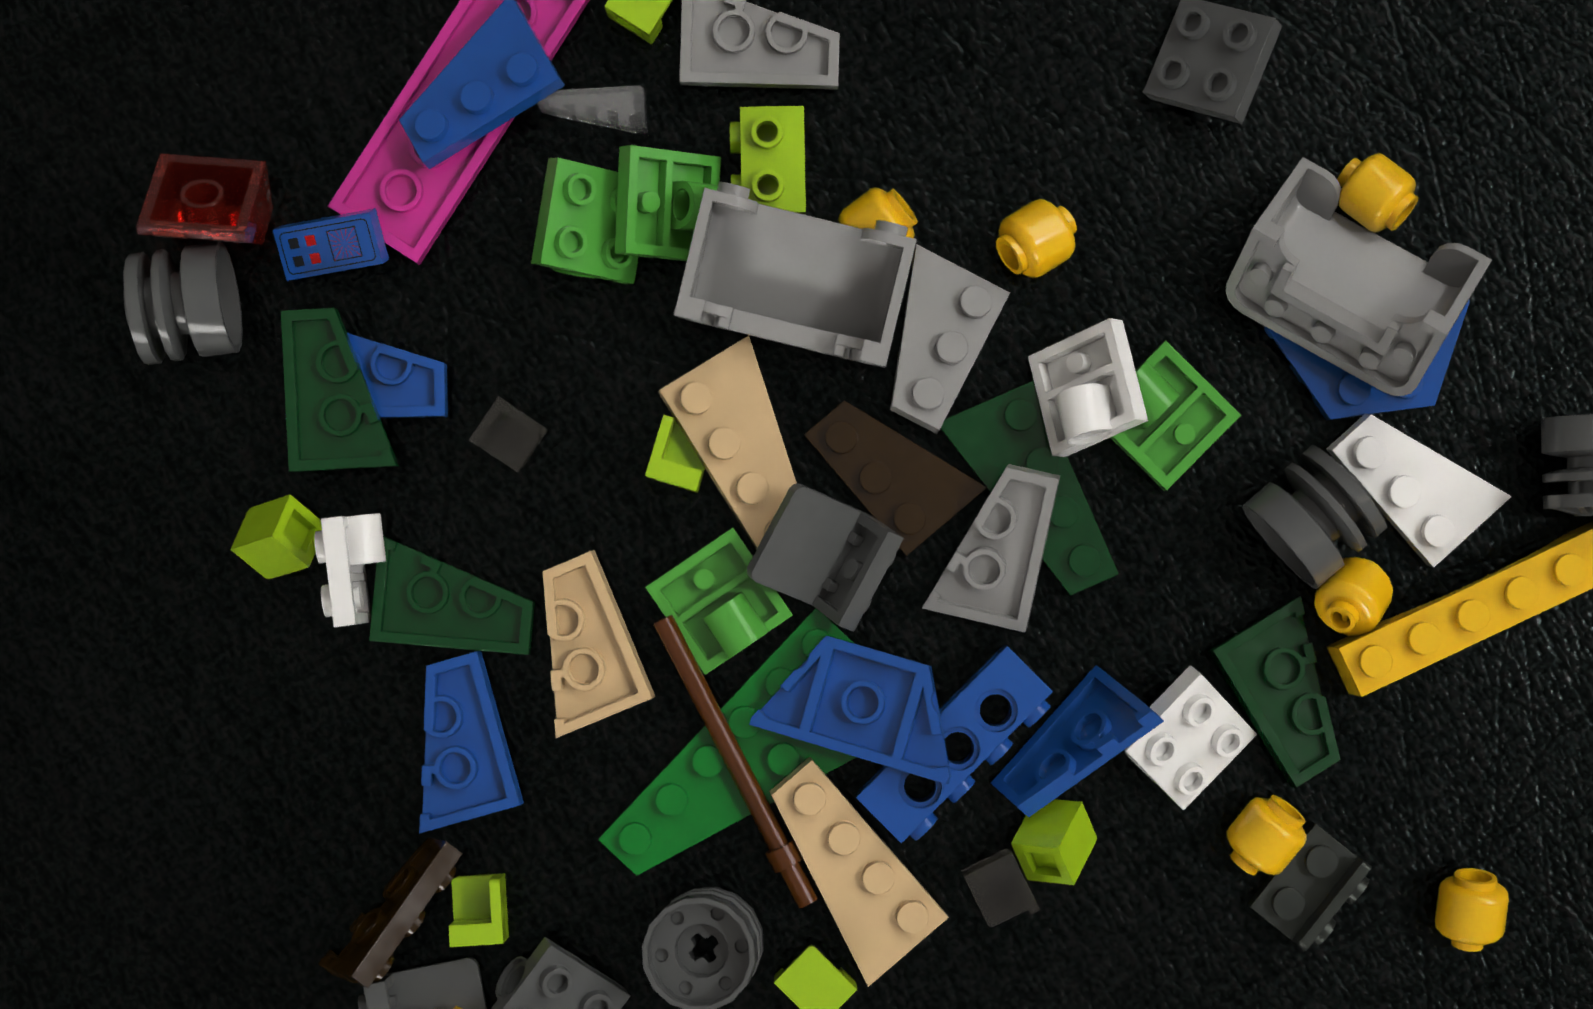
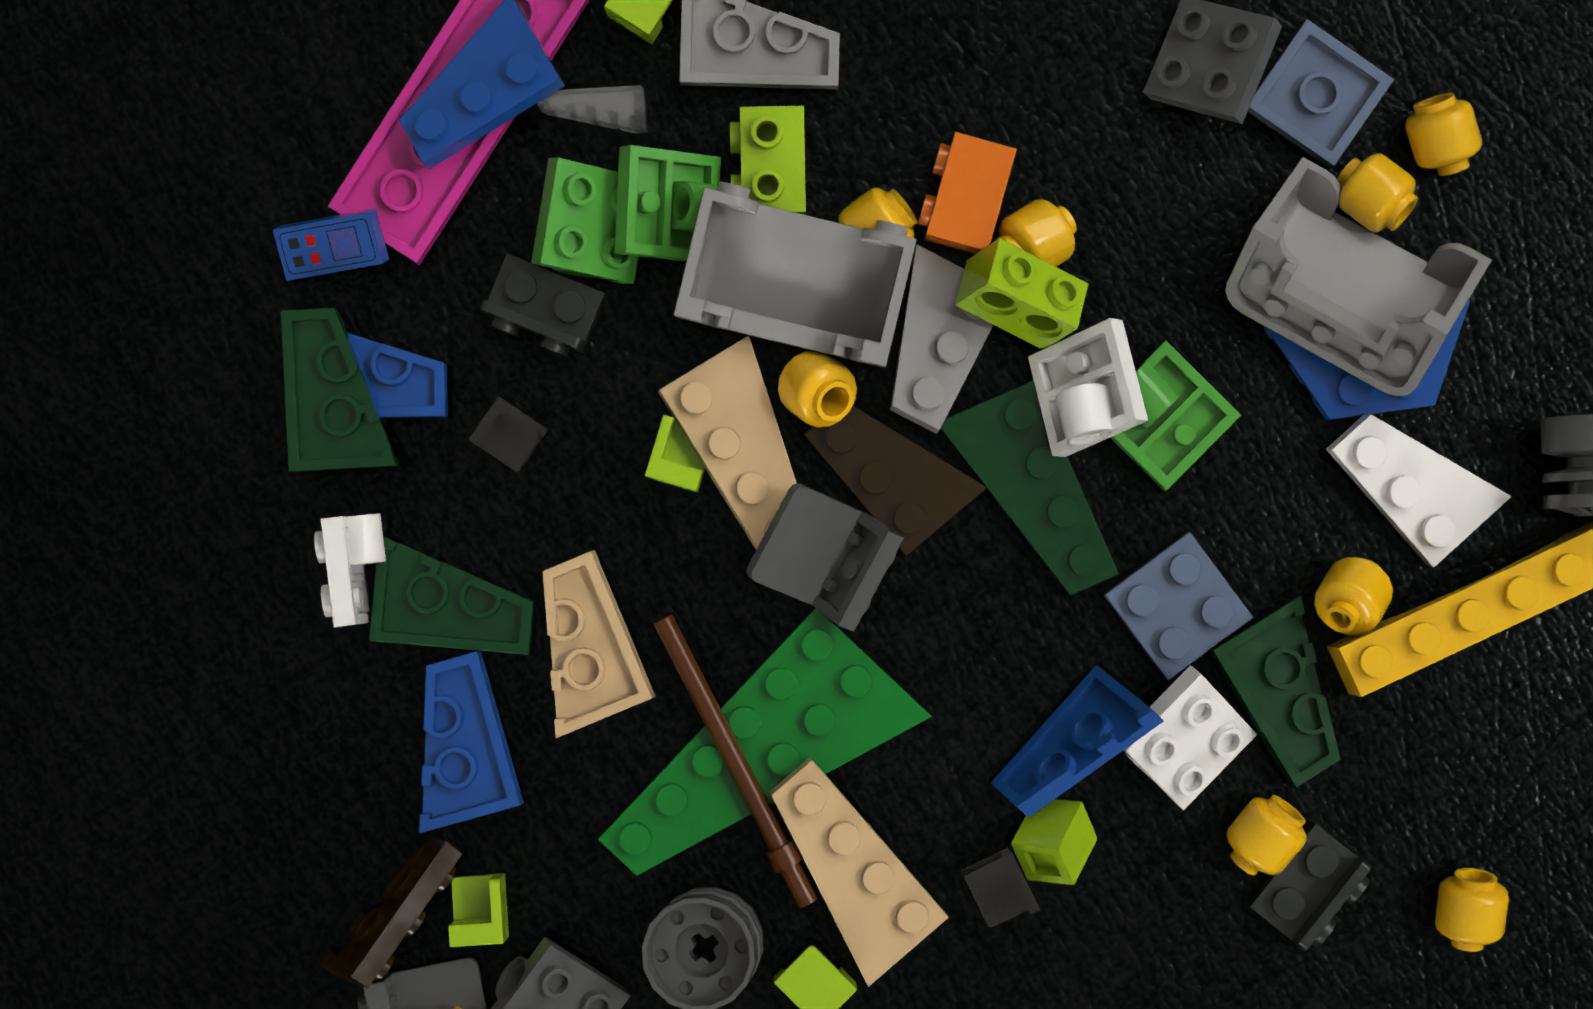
dark grey wheel [123,241,243,365] -> none
clear red slope [136,154,273,245] -> none
lime panel [230,494,322,579] -> none
bright green plate [645,528,793,675] -> none
blue wing [749,635,951,784] -> none
blue brick [855,645,1053,844] -> none
light grey wing [922,464,1061,632] -> none
dark grey wheel [1242,445,1387,589] -> none
none -> pearl dark grey bracket [480,253,606,357]
none -> yellow head [778,350,857,428]
none -> orange brick [918,132,1017,255]
none -> lime brick [955,238,1088,350]
none -> sand blue plate [1103,532,1253,680]
none -> sand blue plate [1247,19,1394,169]
none -> yellow head [1405,93,1482,176]

